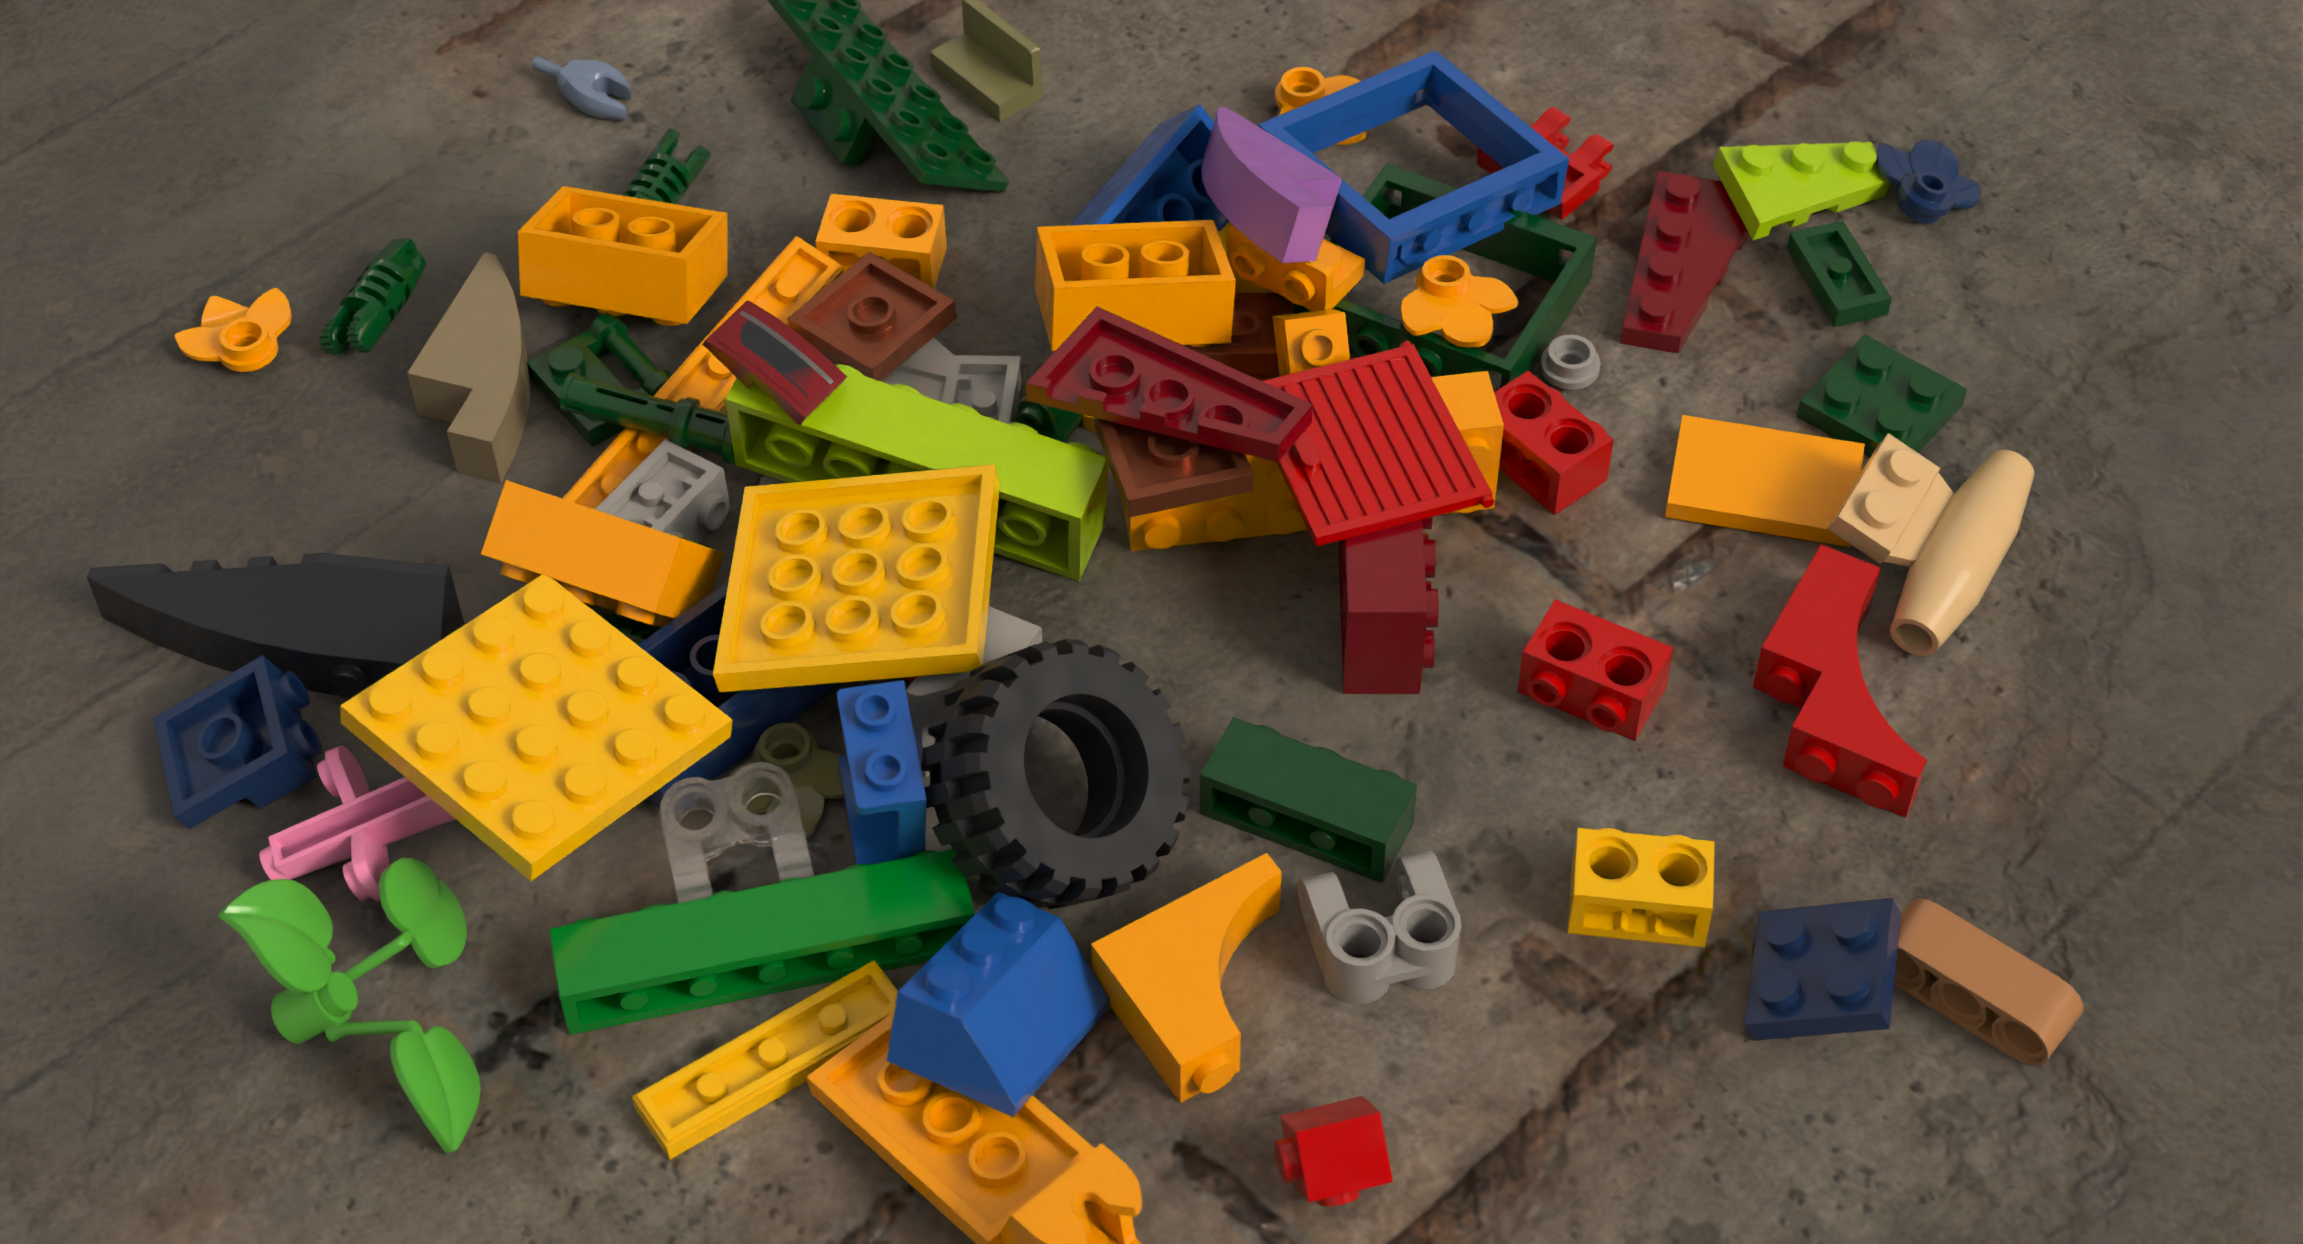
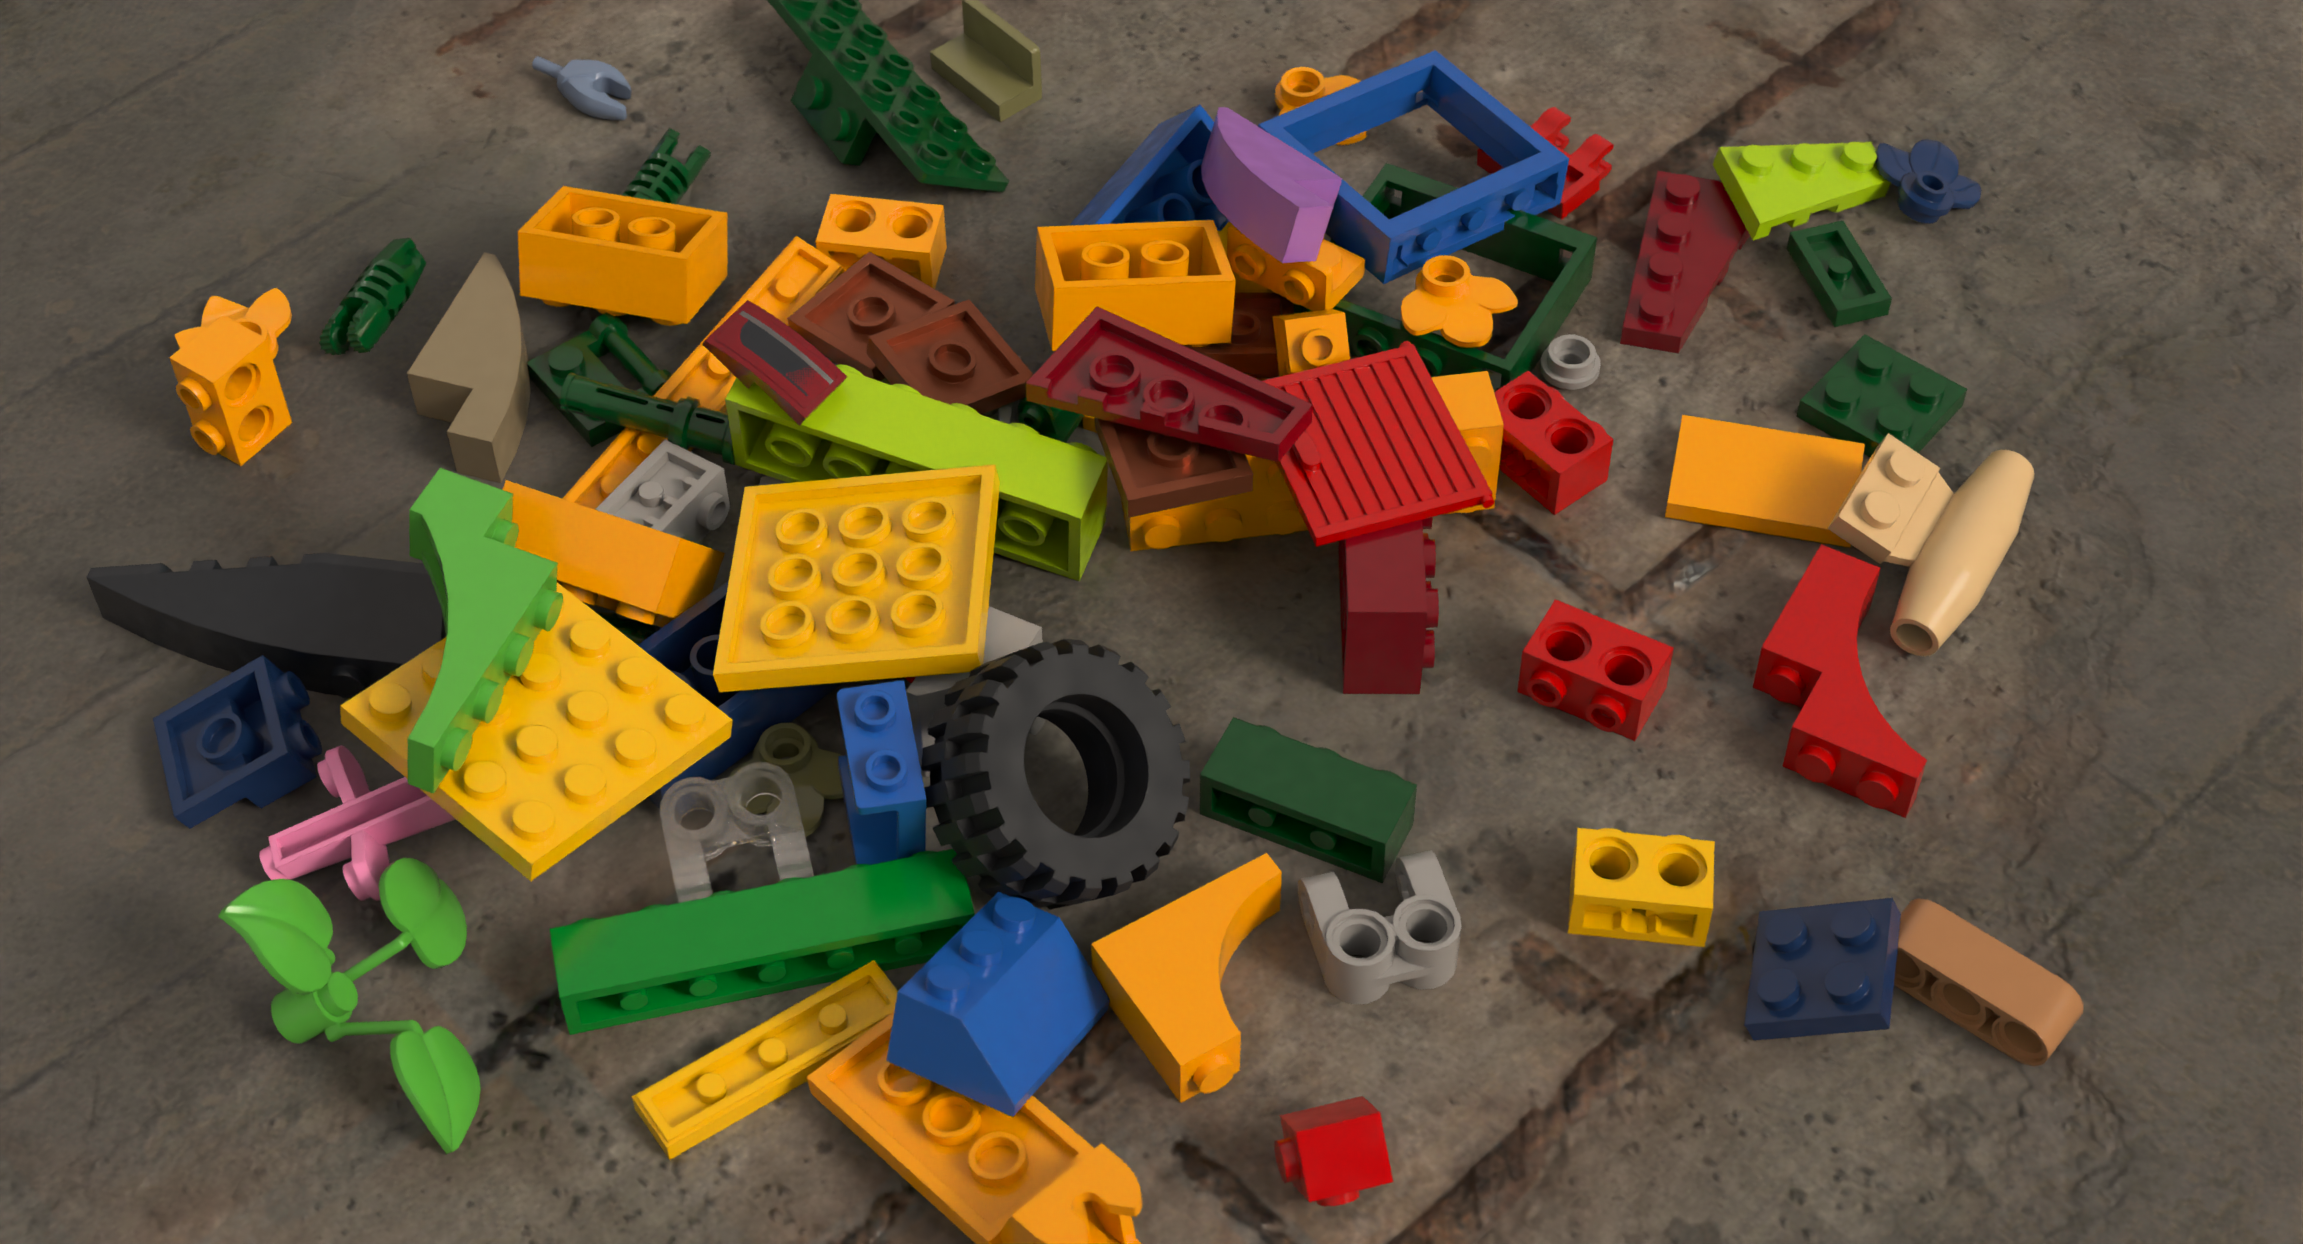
none -> light orange brick [169,314,292,466]
none -> bright green arch [407,468,563,794]
none -> copper plate [866,299,1034,415]

